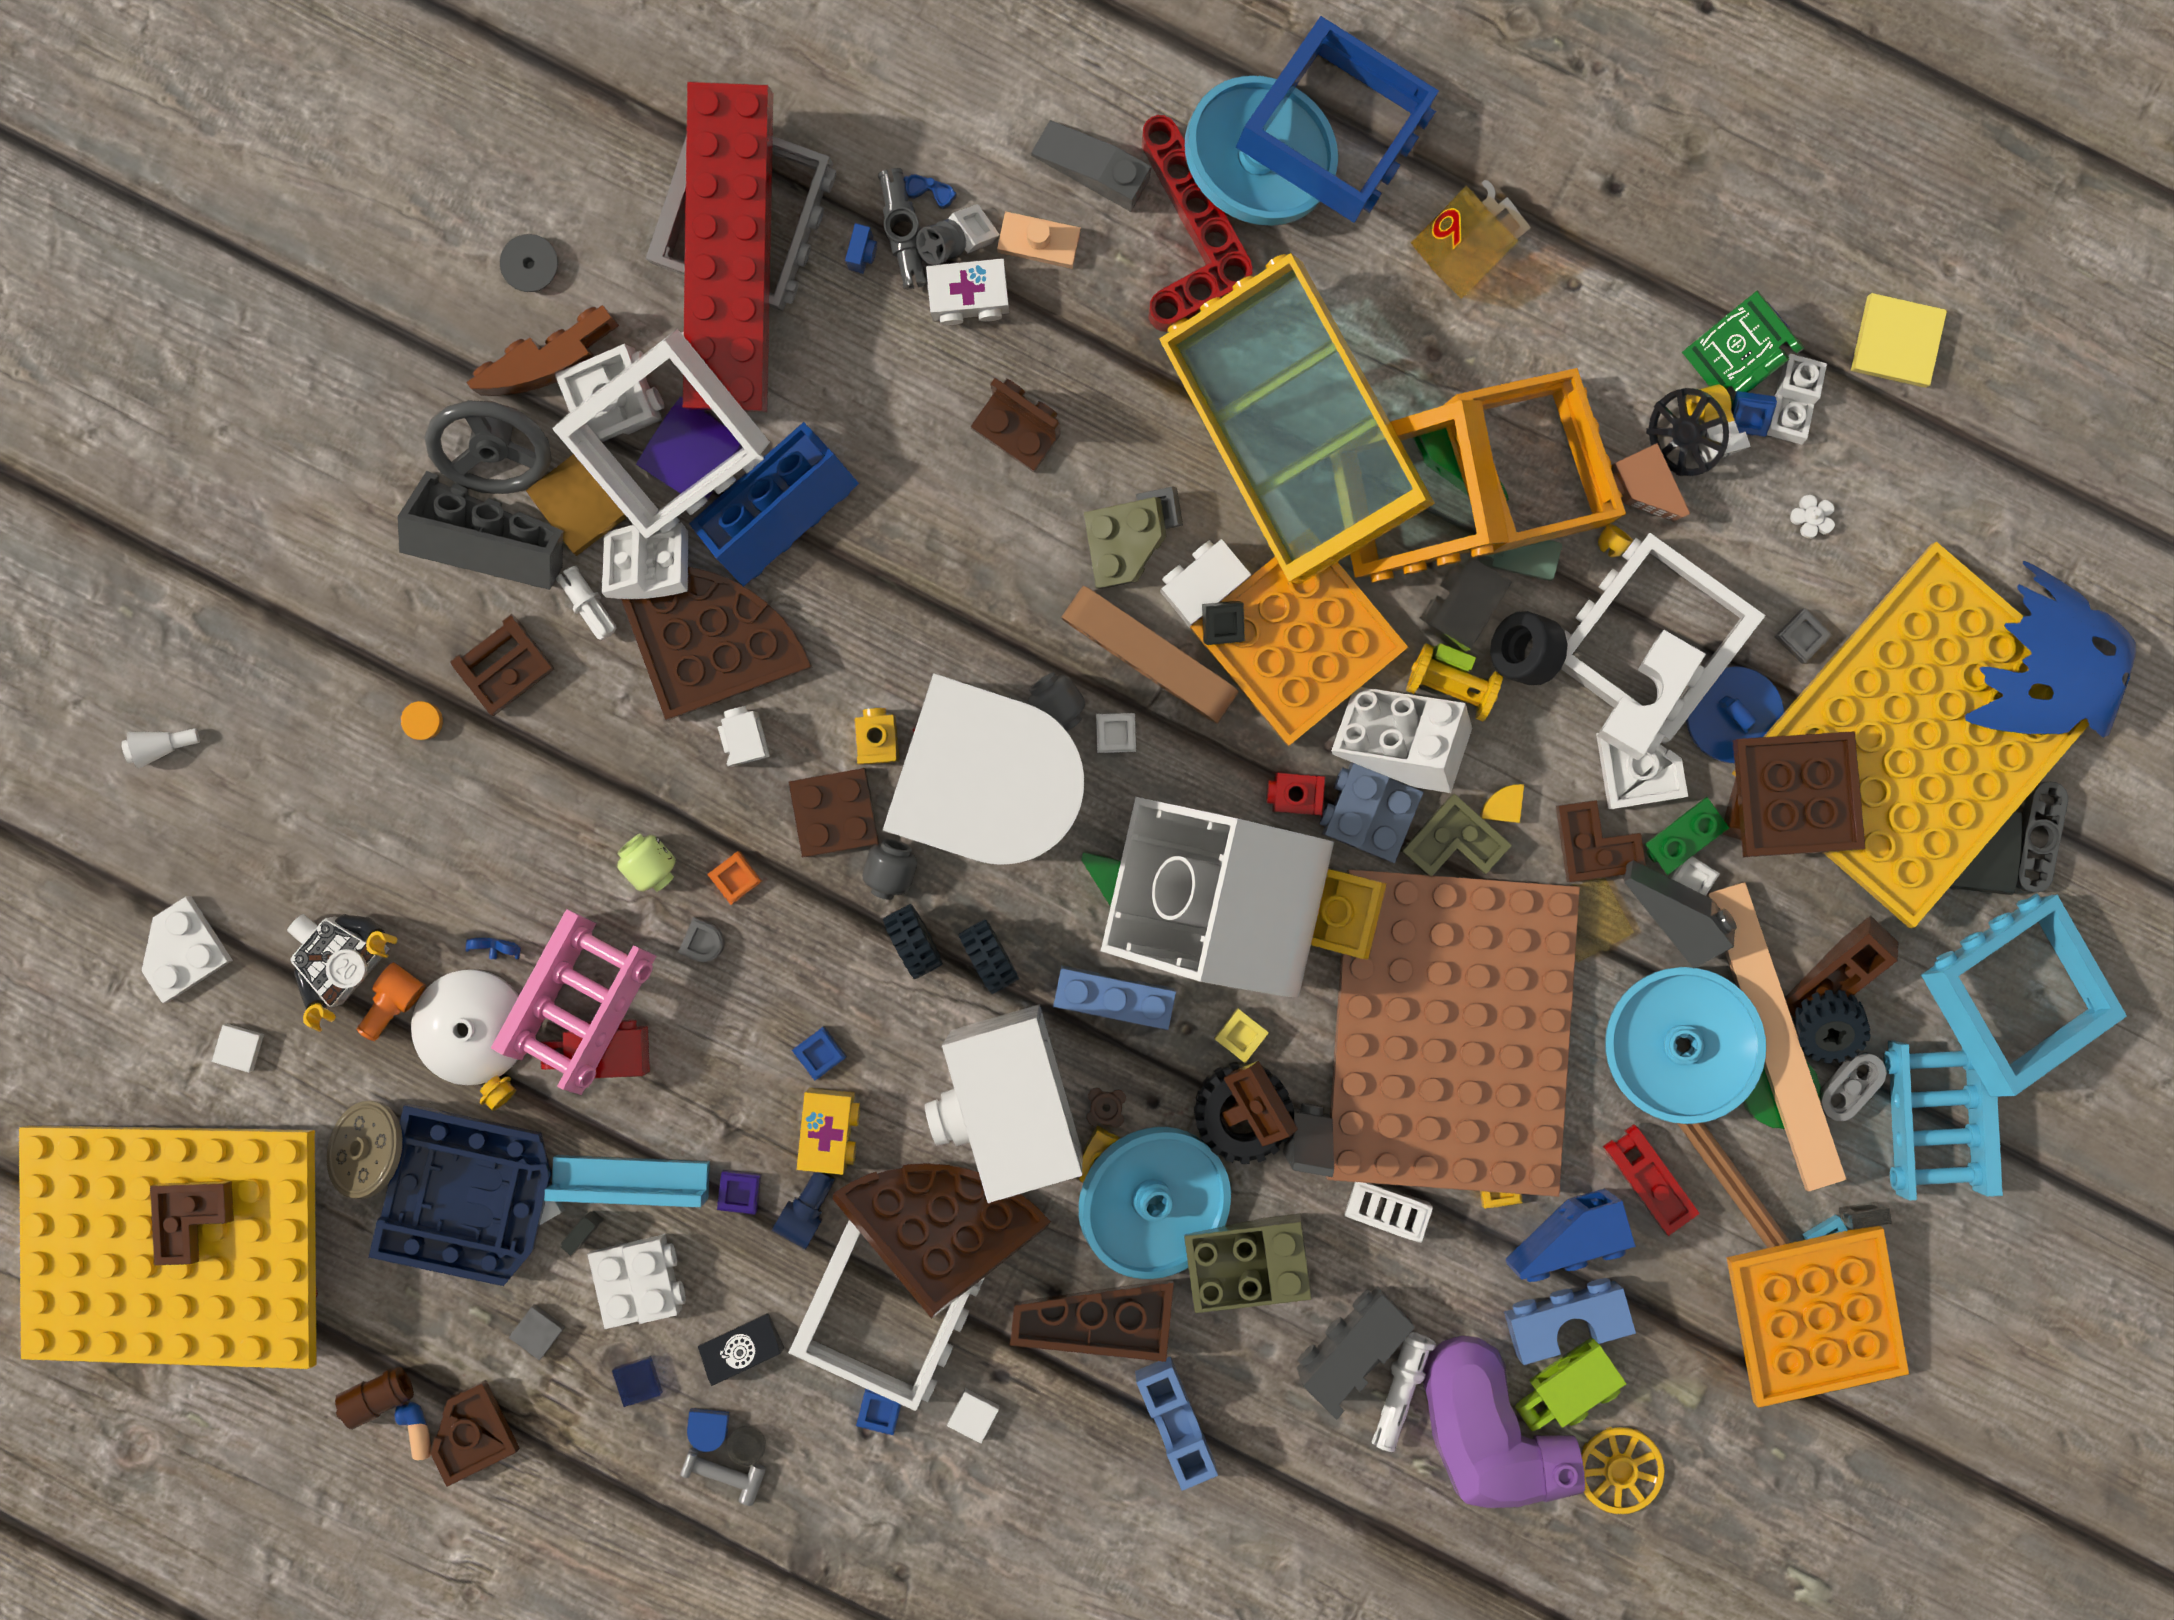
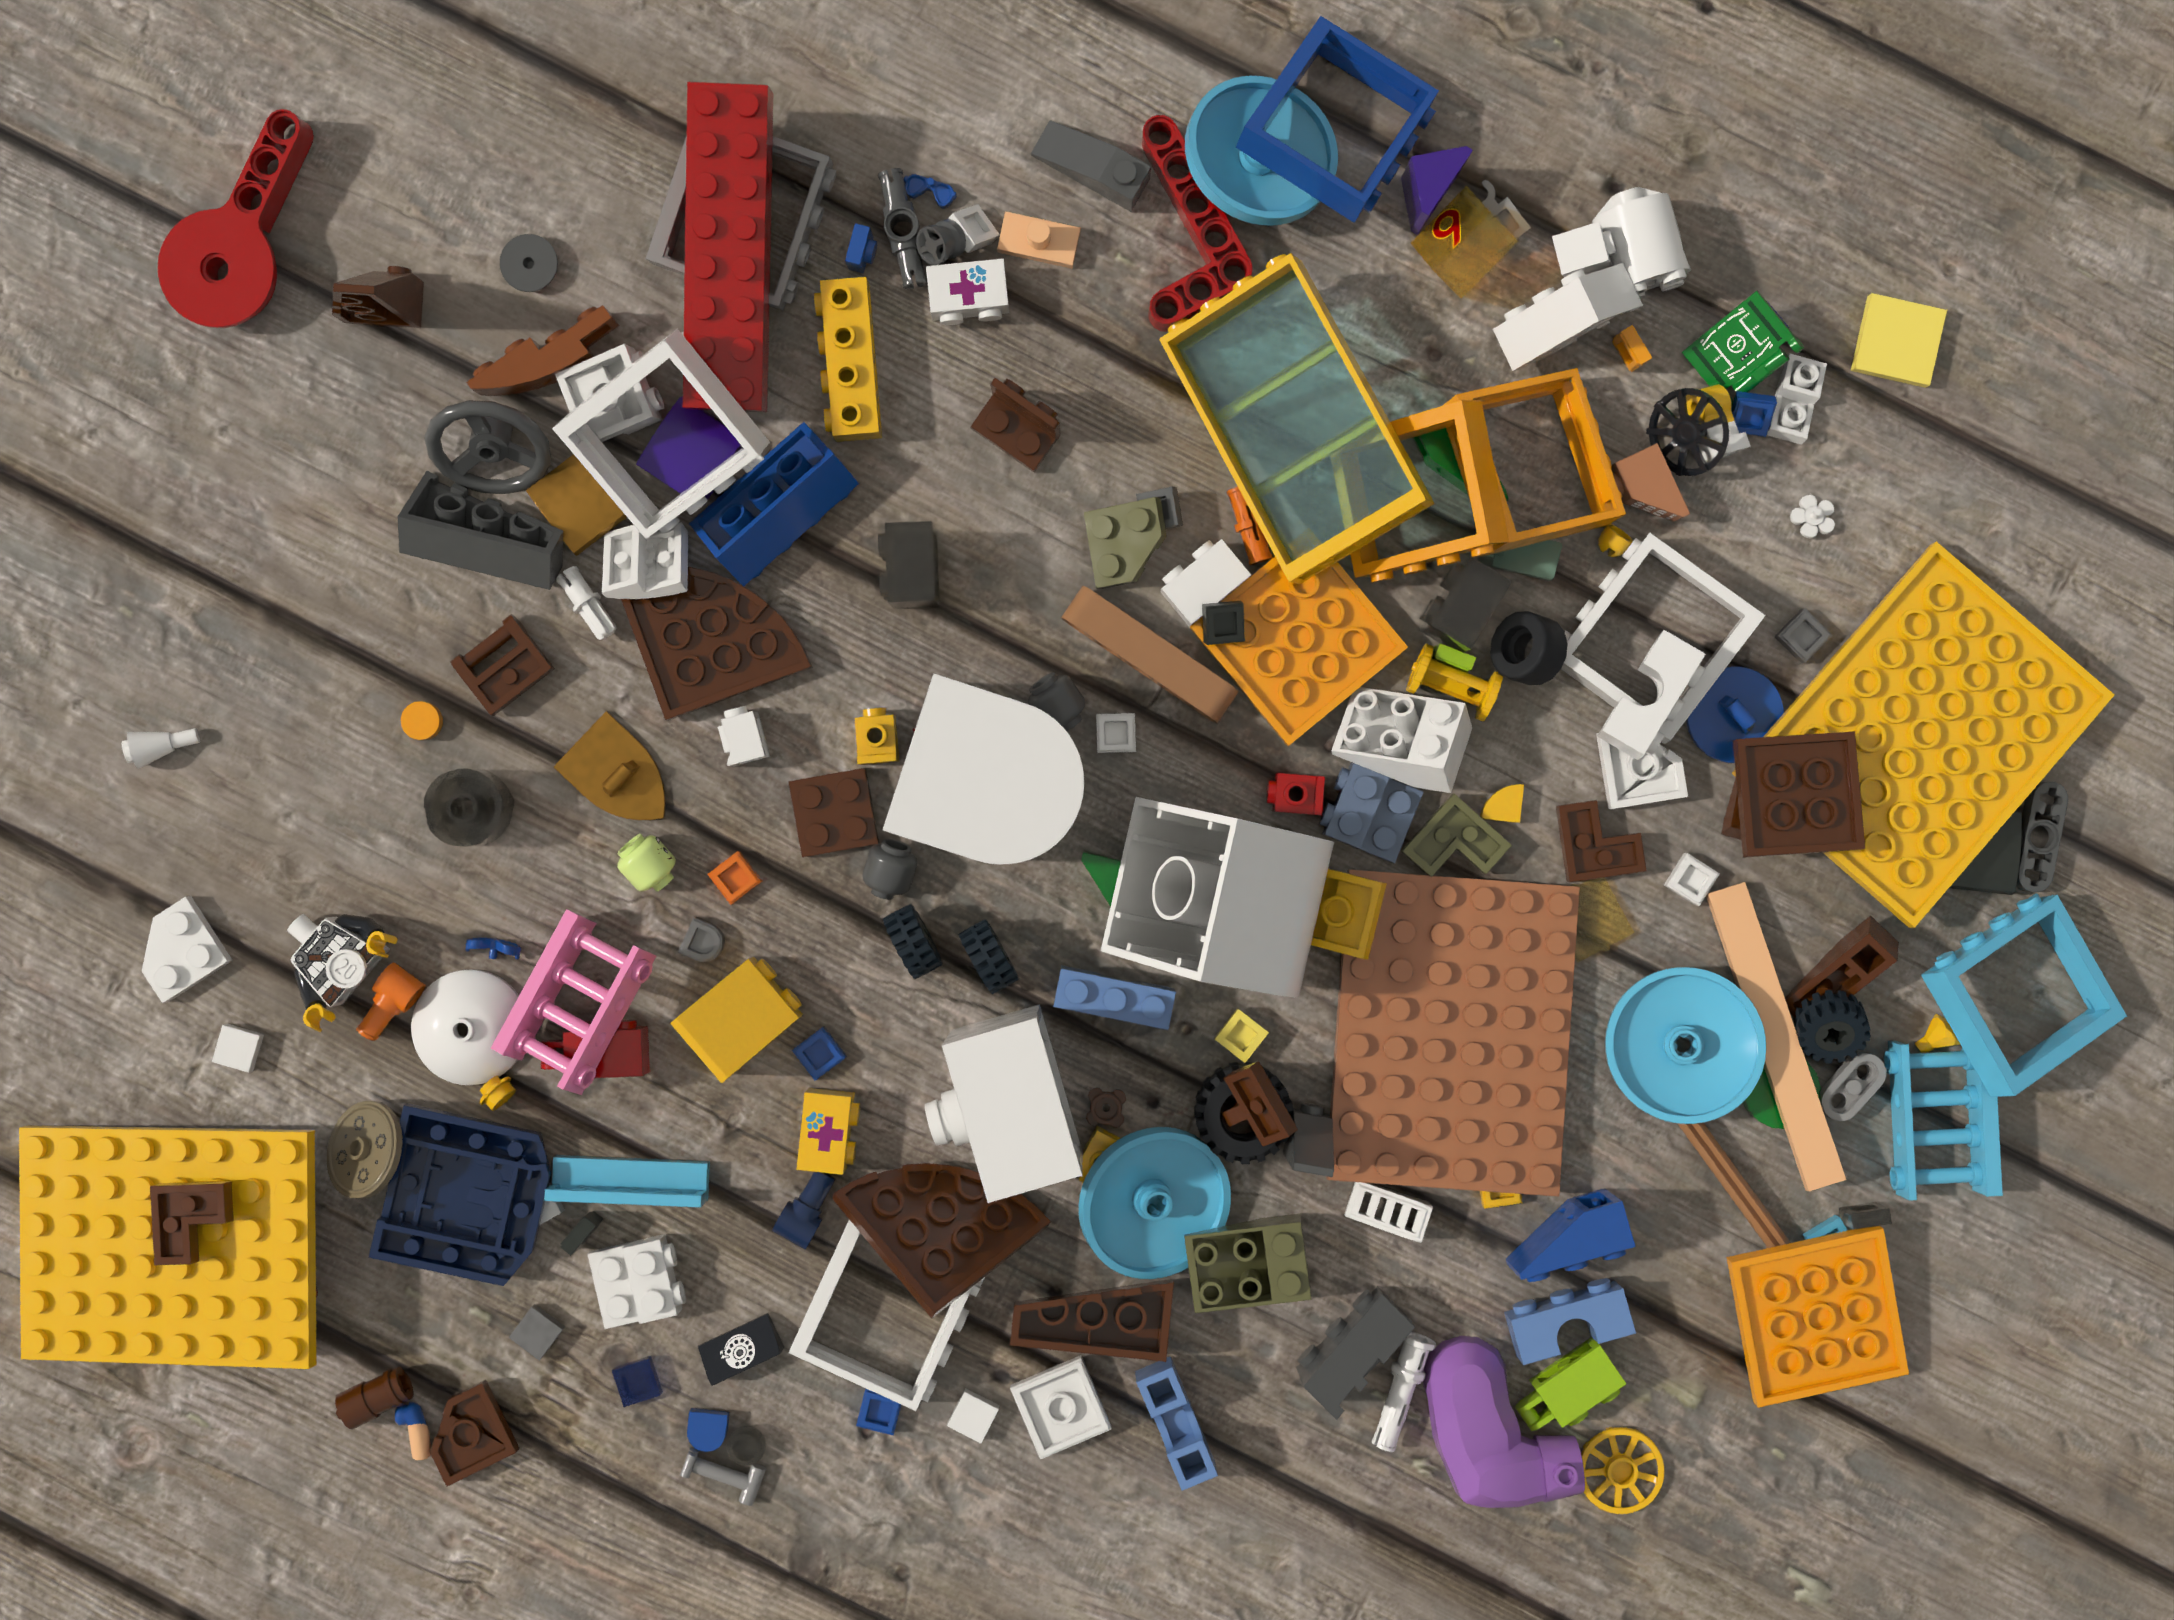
dark purple tile [717,1170,761,1214] -> none
red plate [1602,1124,1700,1236] -> none
dark grey slope [1624,860,1737,968] -> none
green hinge [1645,797,1729,875] -> none
blue piece [1965,561,2137,738] -> none
none -> red beam [158,109,314,328]
none -> reddish brown wedge [332,266,424,328]
none -> clear smoke brick [424,769,514,847]
none -> pearl gold shield [554,711,666,820]
none -> yellow slope [670,956,803,1083]
none -> yellow brick [814,277,882,442]
none -> clear smoke brick [878,521,940,609]
none -> white plate [1010,1355,1112,1460]
none -> orange pin [1227,487,1273,565]
none -> dark purple slope [1401,146,1473,235]
none -> white wedge [1493,263,1643,371]
none -> white slope [1552,221,1617,277]
none -> white cylinder [1592,187,1691,299]
none -> light orange tile [1612,324,1652,372]
none -> yellow rock [1915,1013,1961,1053]

